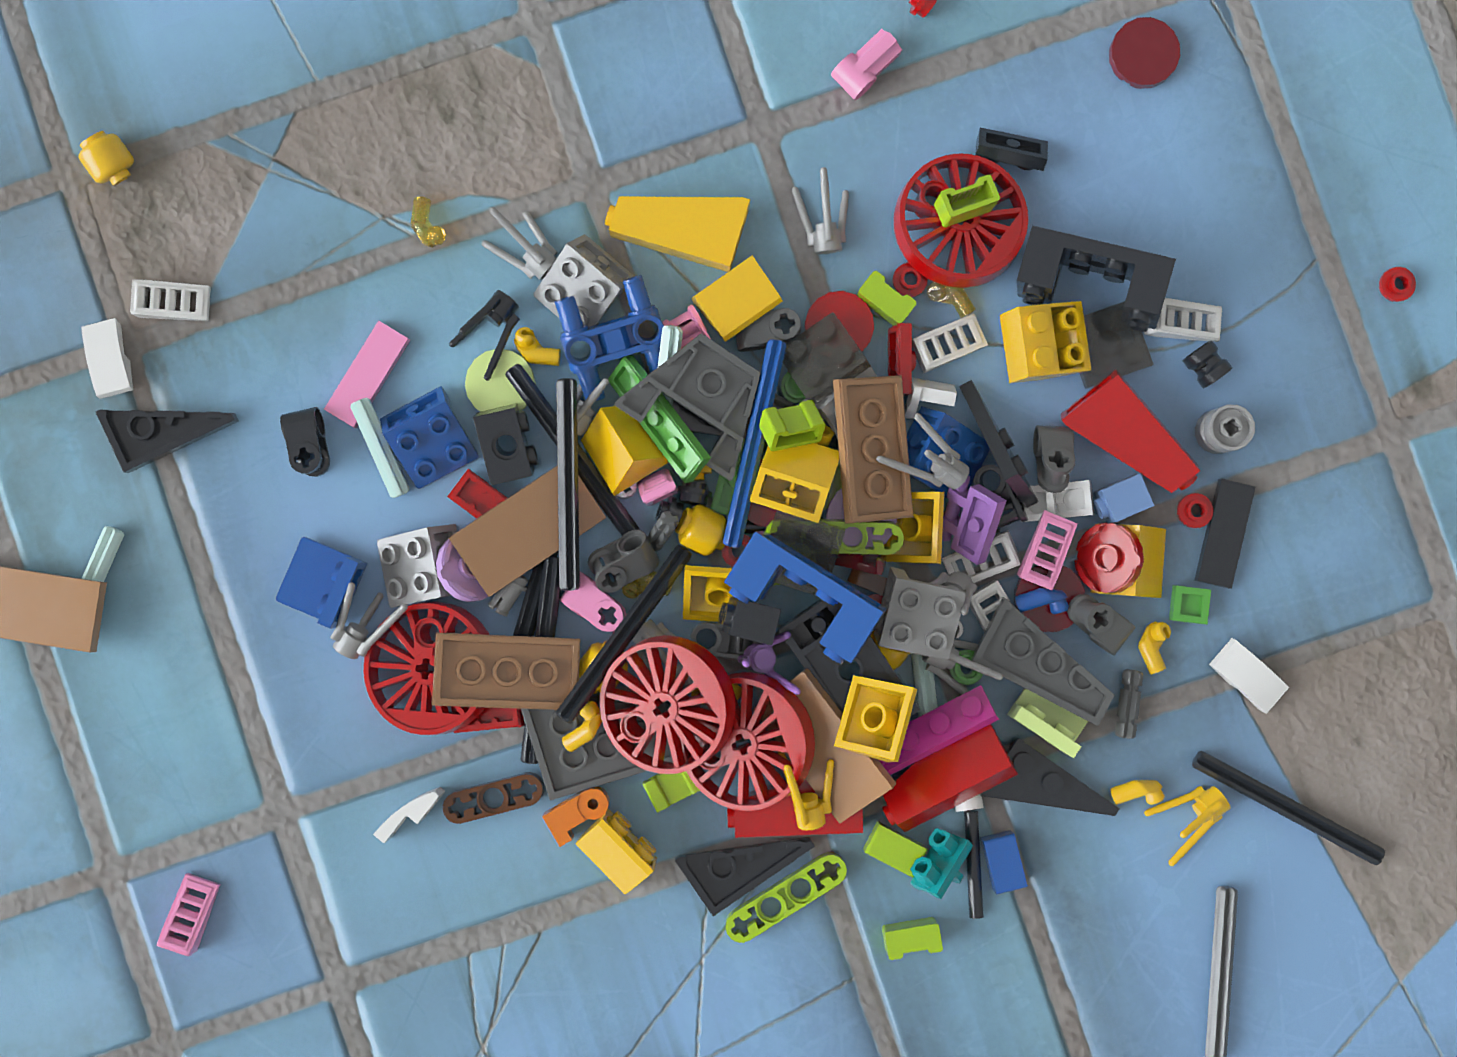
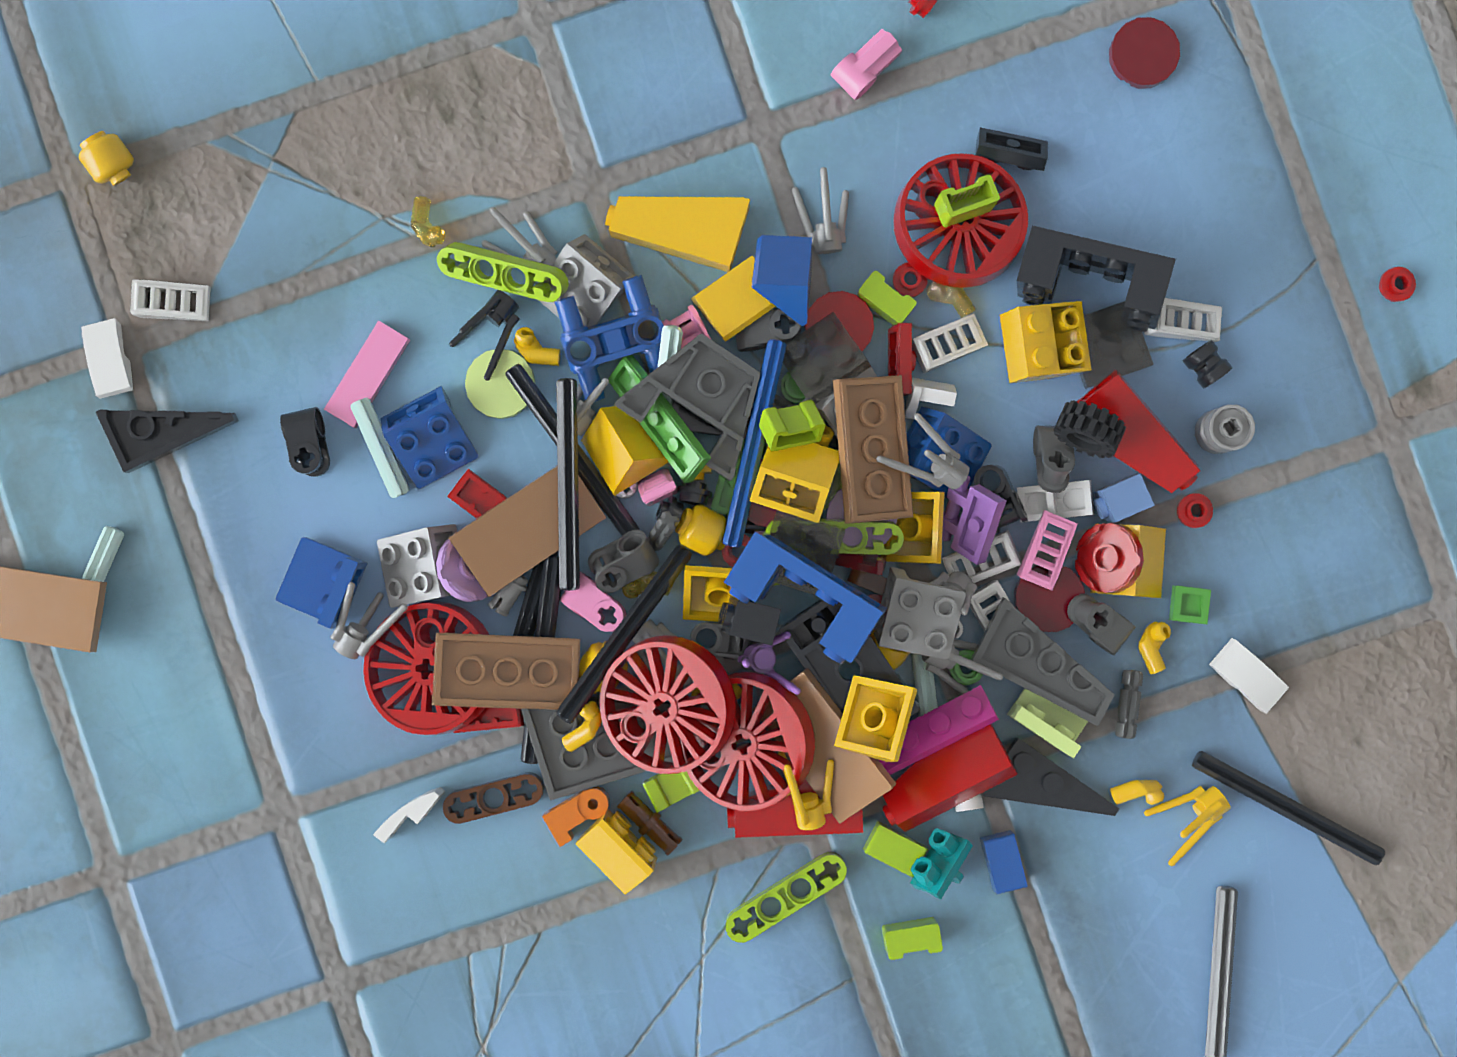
bright pink slope [157,873,220,956] -> none
black brick [473,403,539,486] -> none
black wing [675,837,815,917] -> none
black wing [959,380,1039,508] -> none
black bar [964,811,984,919] -> none
blue arm [1015,588,1069,614] -> none
black tile [1194,479,1256,589] -> none
none -> lime beam [437,242,569,302]
none -> reddish brown pin [617,791,683,856]
none -> blue slope [751,235,812,326]
none -> black tyre [1054,400,1126,458]

